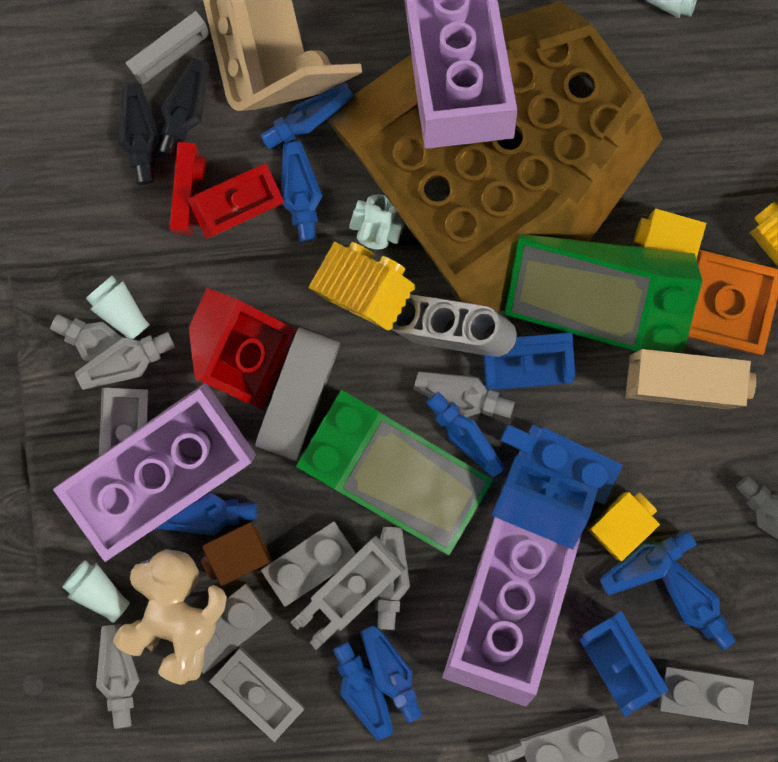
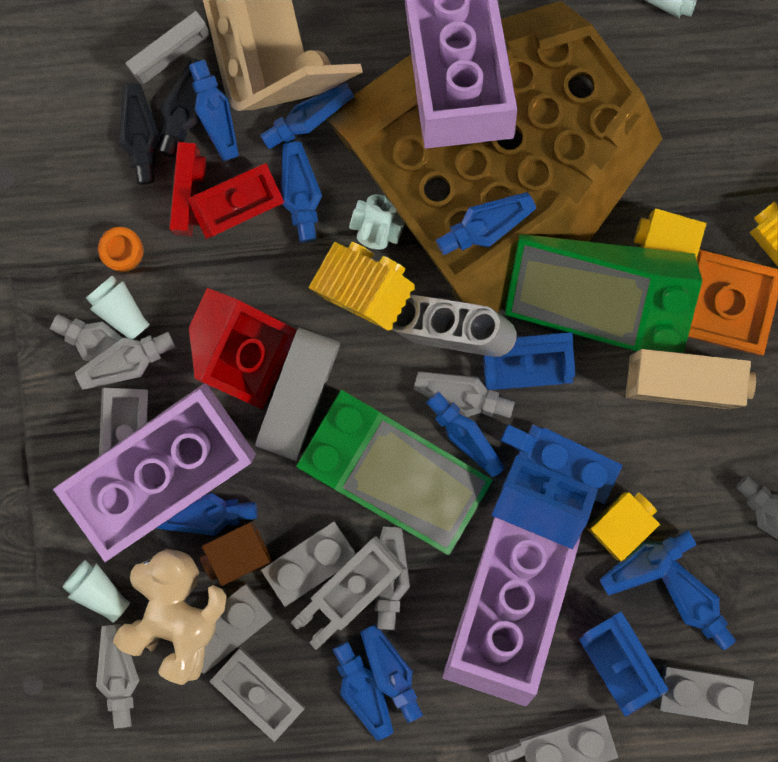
none -> orange tile [98,227,144,272]
none -> blue piece [189,60,239,161]
none -> blue piece [436,192,536,255]

